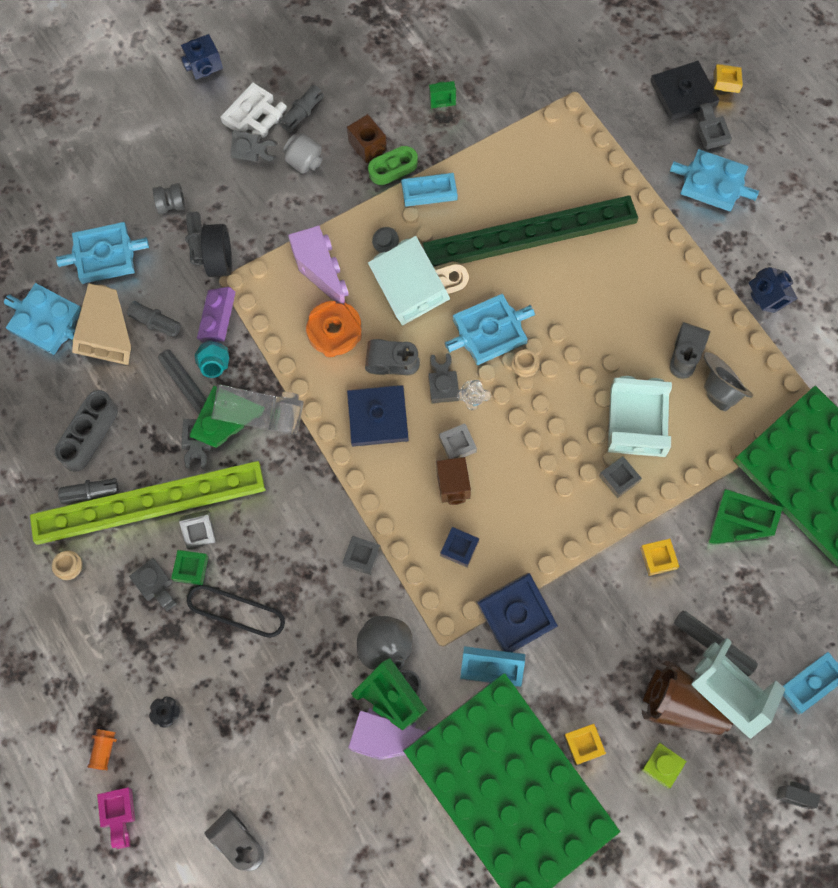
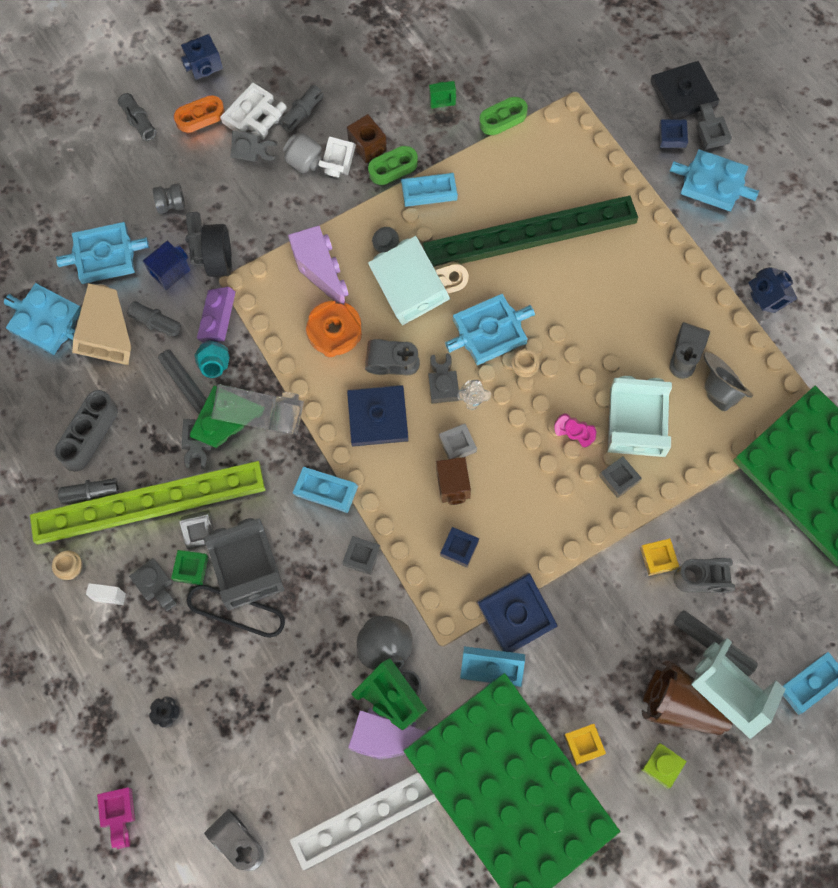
orange pin [87,729,117,771] -> none
green wing [707,489,783,545] -> none
yellow plate [713,64,743,93] -> none
dark grey plate [776,782,820,809] -> none
none -> white tile [86,583,126,605]
none -> dark grey pin [118,93,157,141]
none -> clear blue brick [143,240,190,290]
none -> orange plate [174,95,225,133]
none -> dark grey panel [203,518,285,611]
none -> white plate [290,773,437,871]
none -> medium azure plate [293,467,358,513]
none -> white bracket [318,137,356,178]
none -> bright green plate [479,97,528,135]
none -> dark pink piece [554,413,597,447]
none -> dark blue plate [659,119,688,148]
none -> dark grey piece [673,558,735,593]

